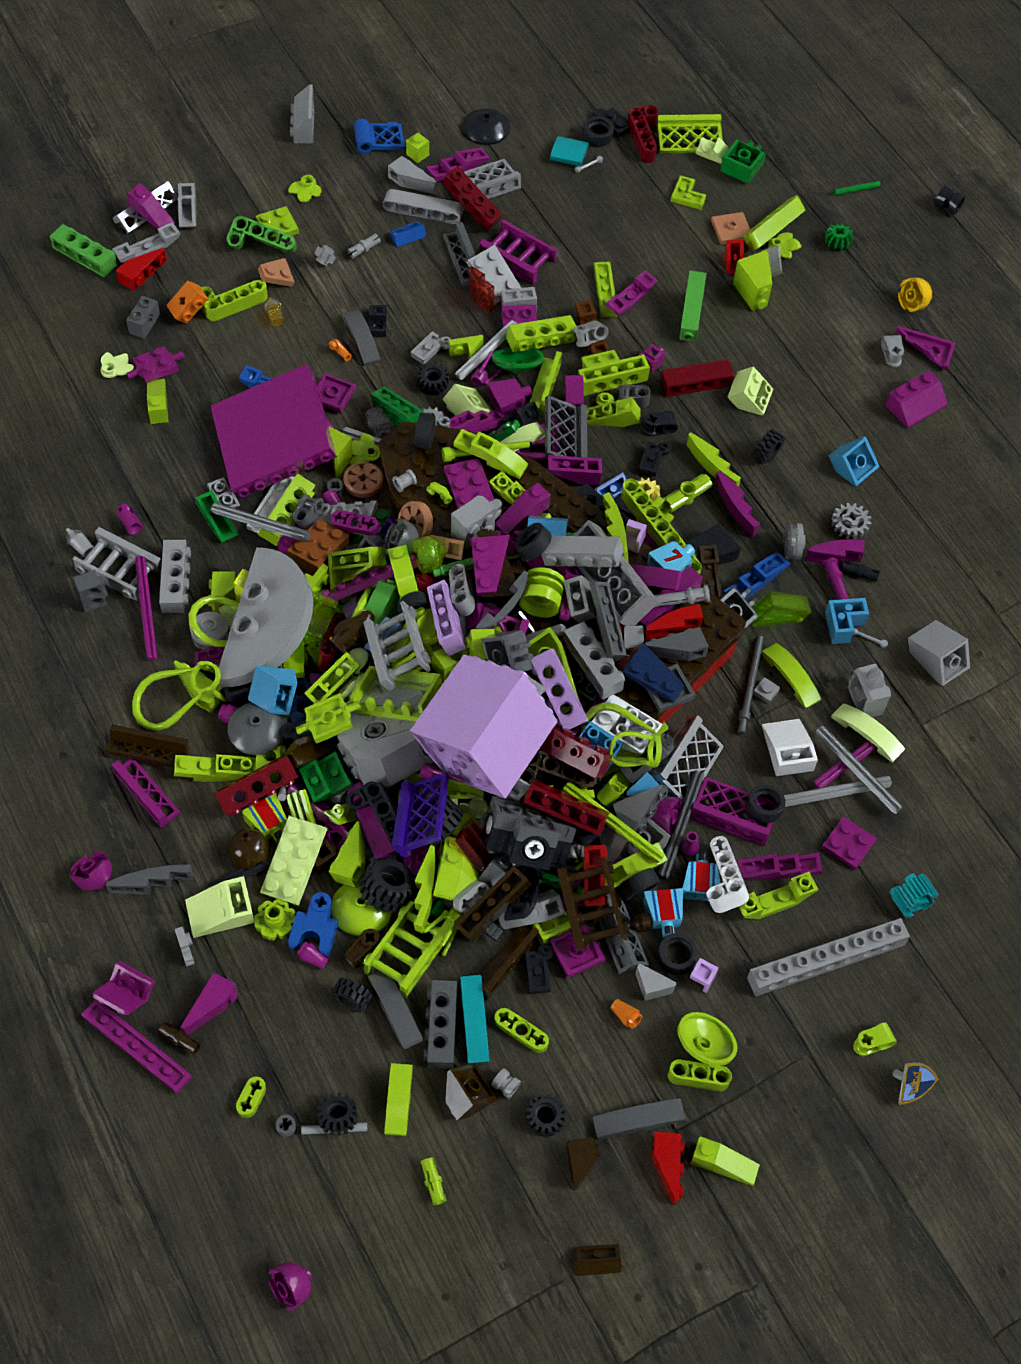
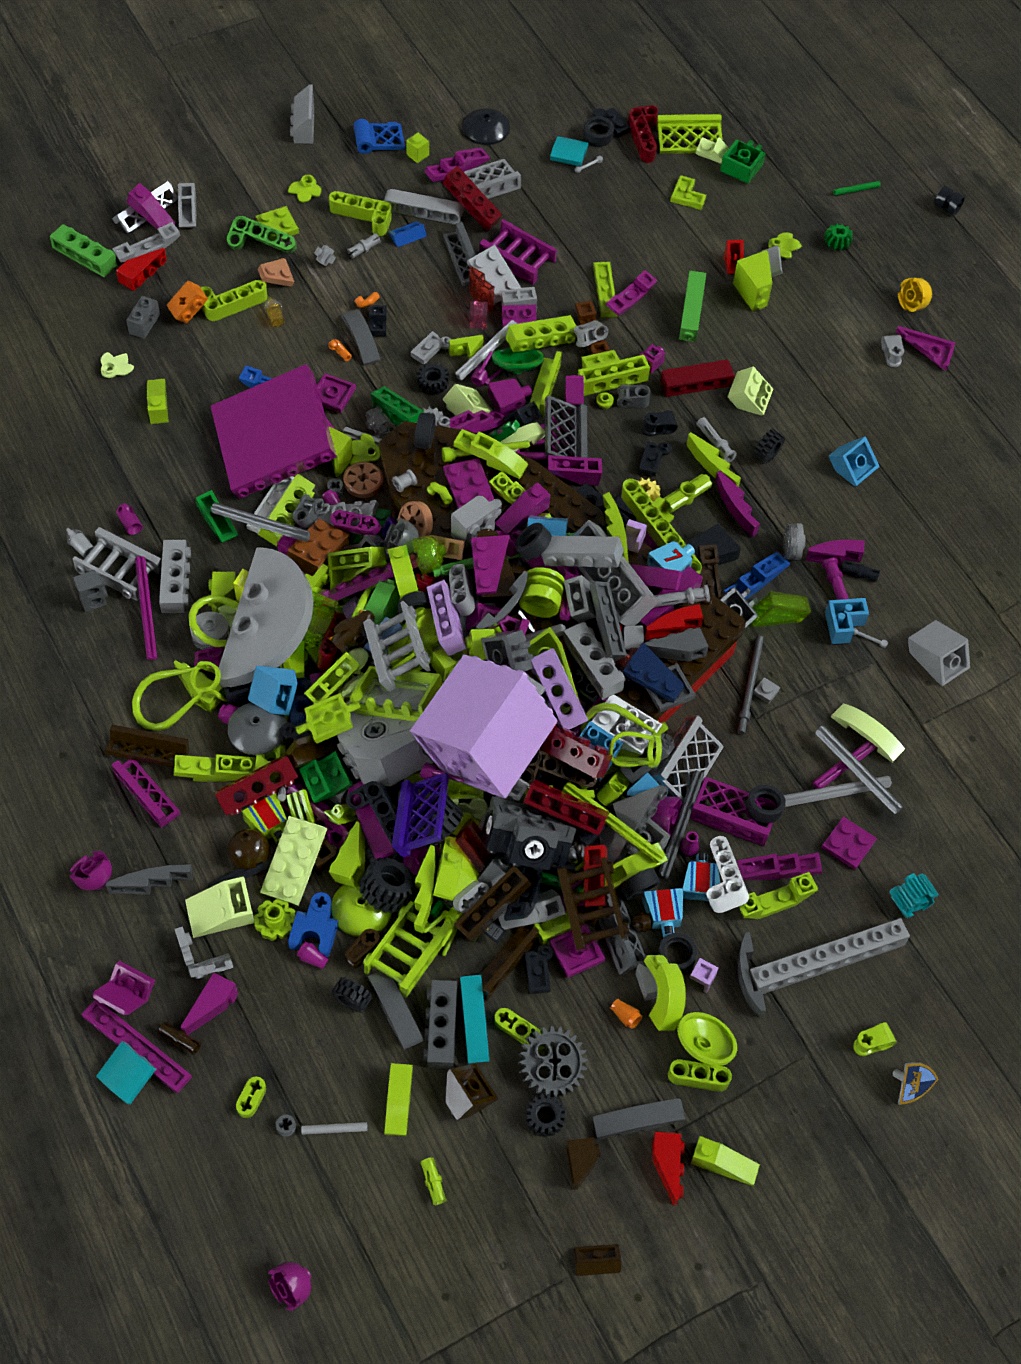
magenta plate [127,346,185,383] -> none
light grey slope [207,477,240,508] -> none
black tyre [317,1093,358,1136] -> none
light grey slope [388,156,436,194] -> none
light grey wheel [491,1068,521,1099] -> none
lime slope [587,397,640,427] -> none
blue slope [594,473,627,499] -> none
nougat plate [711,212,750,245] -> none
lime beam [742,195,805,251] -> none
lime slope [761,643,821,709] -> none
white slope [762,719,818,776] -> none
light grey gear [831,503,872,540] -> none
light grey hinge [848,664,891,717] -> none
magenta slope [885,370,948,429] -> none
none -> teal slope [96,1041,156,1104]
none -> light grey wing [188,953,233,979]
none -> lime beam [329,191,392,236]
none -> orange arm [354,292,380,308]
none -> clear pink brick [469,301,488,329]
none -> dark grey gear [518,1026,588,1097]
none -> lime arch [644,955,686,1031]
none -> light grey pin [697,417,736,463]
none -> dark grey slope [737,932,766,1018]

